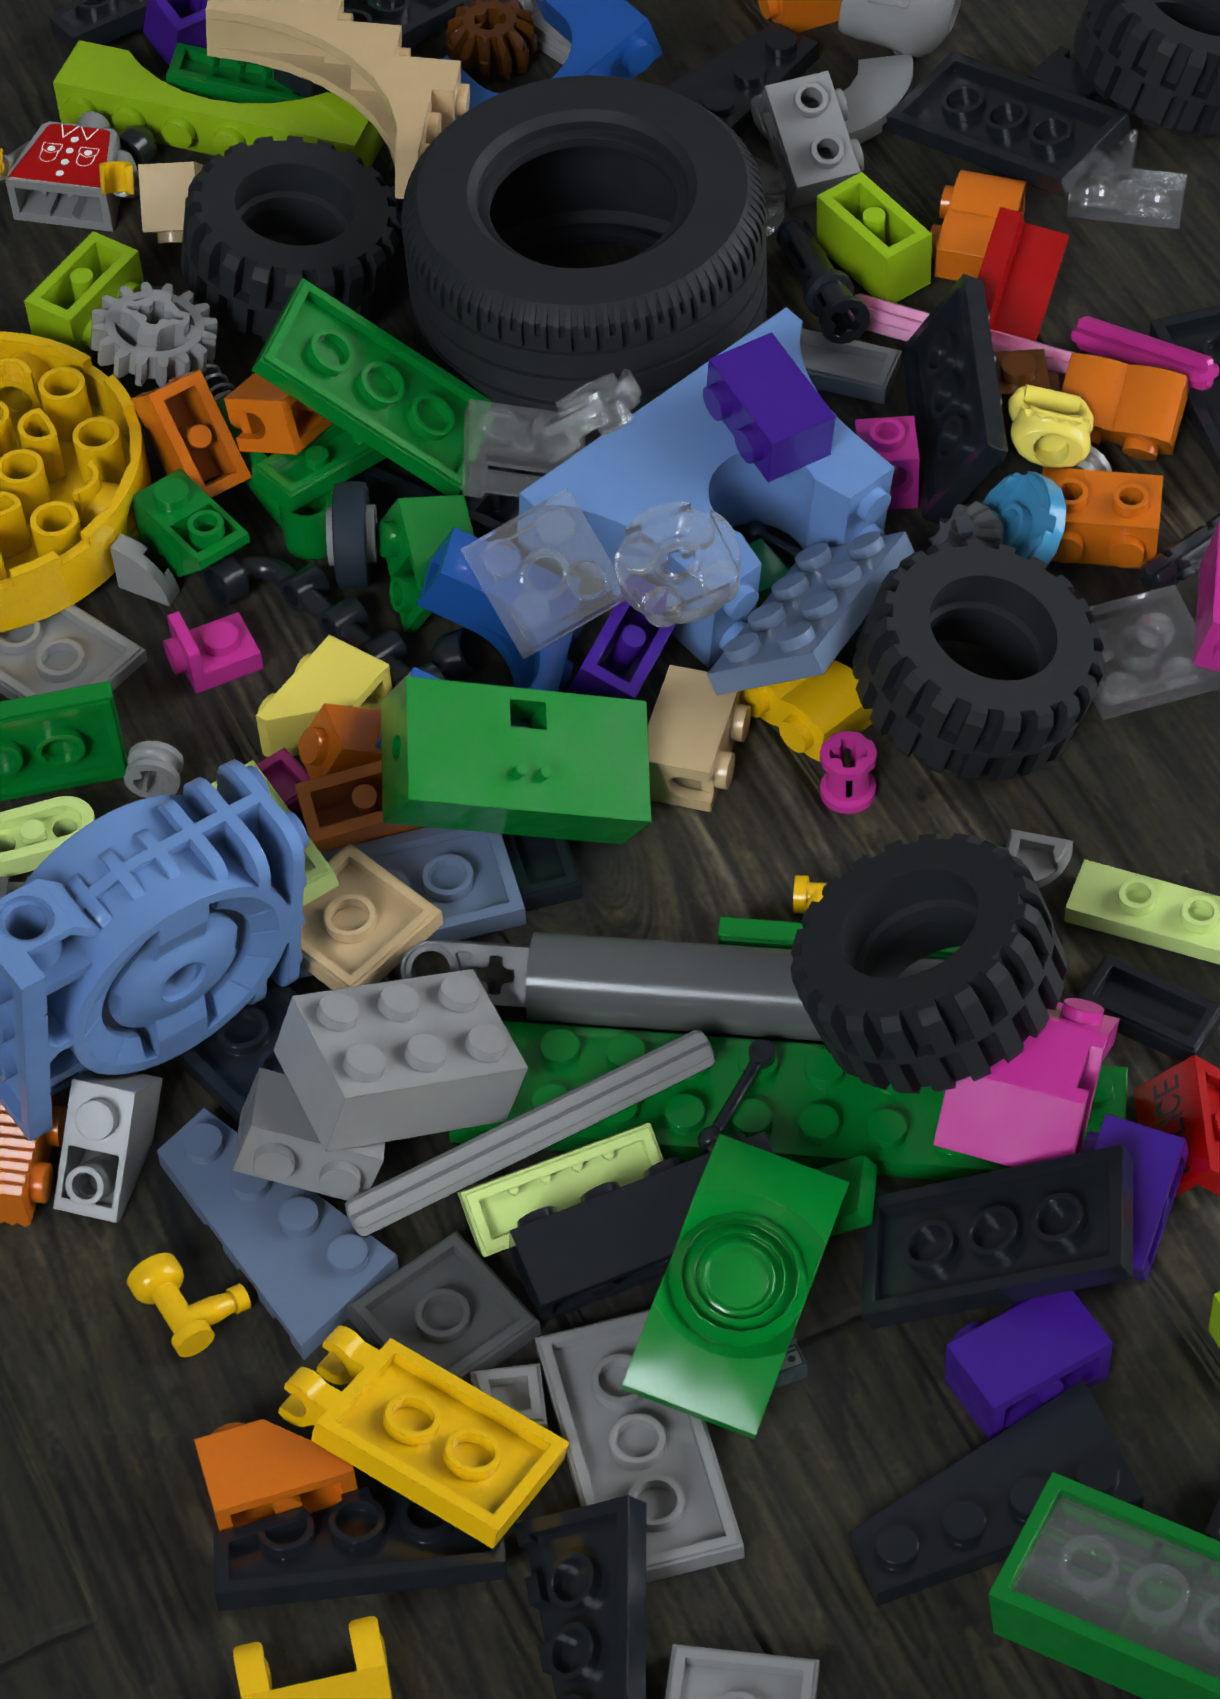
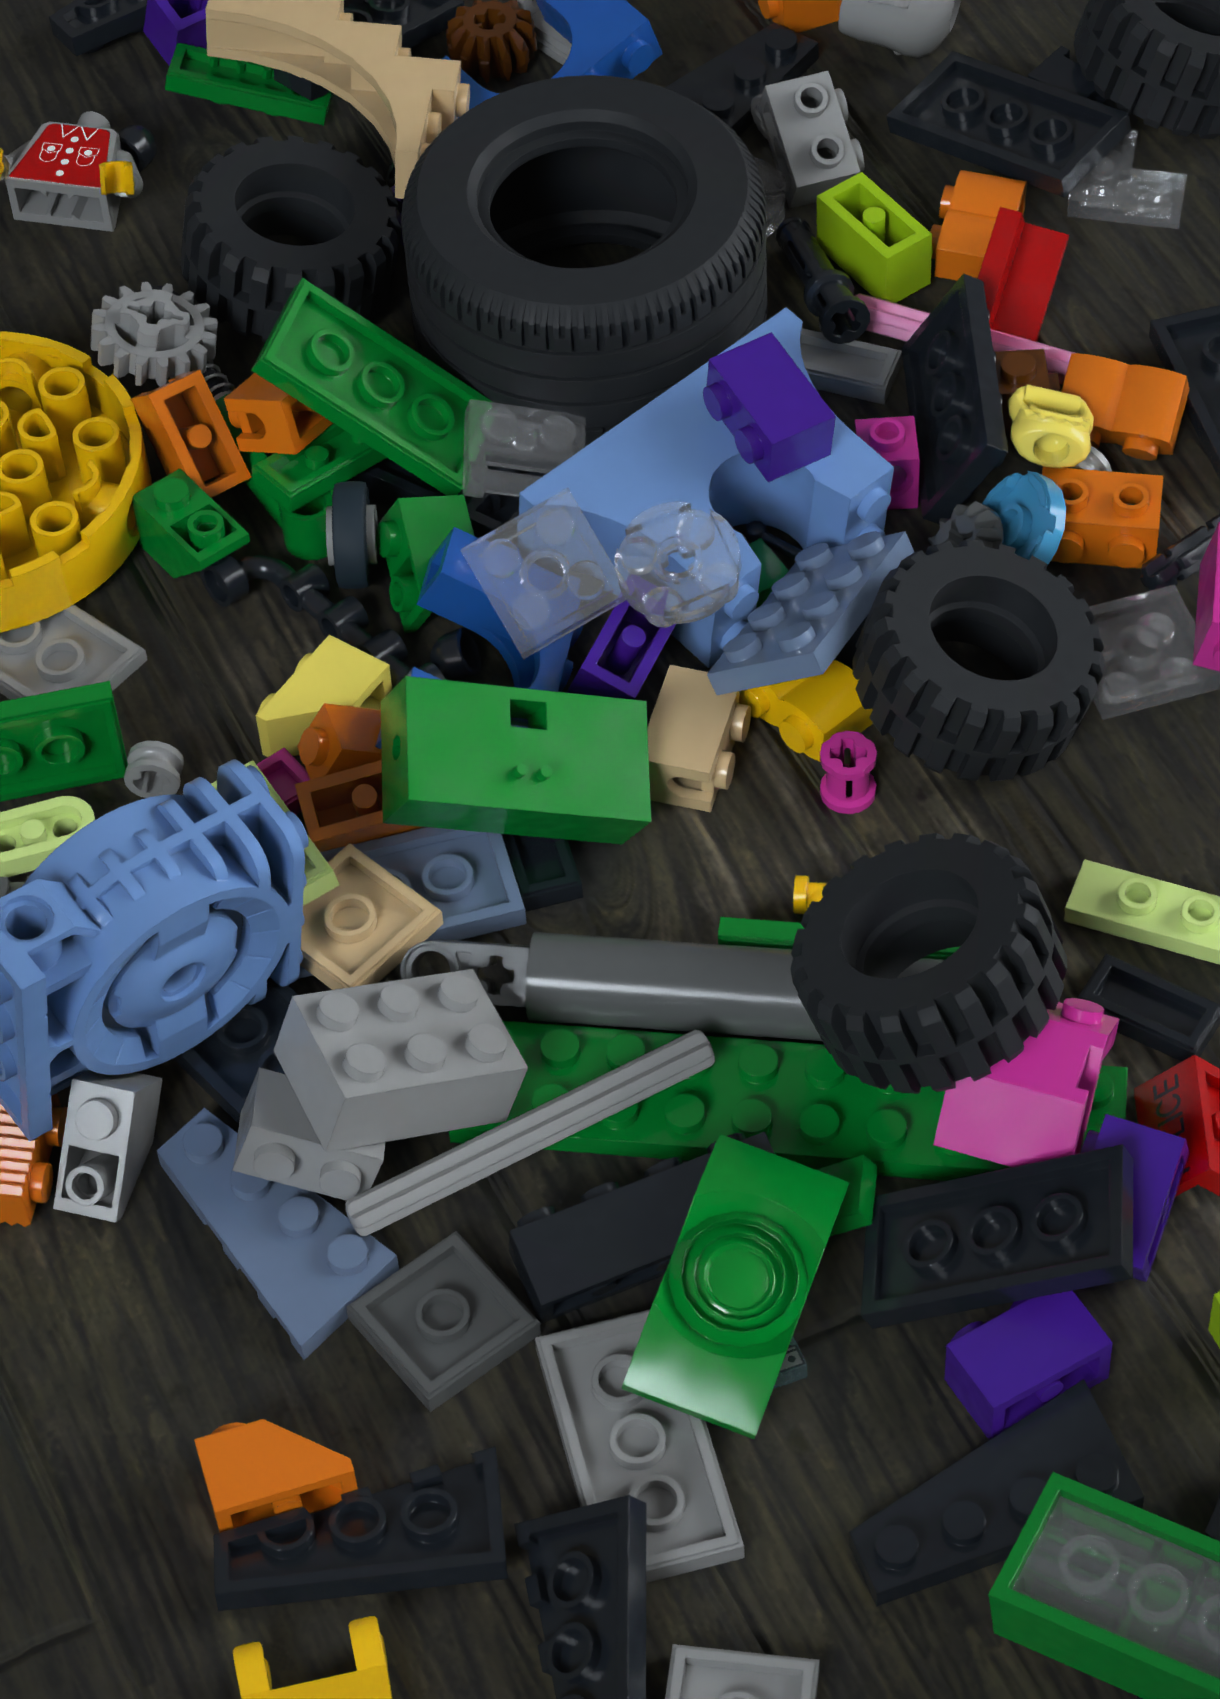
lime brick [24,231,144,358] -> none
lime arch [53,40,384,168] -> none
light grey tile [110,534,180,606] -> none
yellow piece [127,1253,251,1357] -> none
tan slope [138,161,204,244] -> none
dark pink bracket [163,611,264,694] -> none
yellow tile [278,1325,570,1549] -> none
yellowish green plate [457,1122,663,1257] -> none
light grey tile [470,1363,548,1429] -> none
clear plate [525,369,642,462] -> none
black hinge [697,1039,775,1153] -> none
light grey tile [843,54,913,144] -> none
light grey tile [1005,829,1073,888] -> none
dark pink axle [1071,316,1219,391] -> none

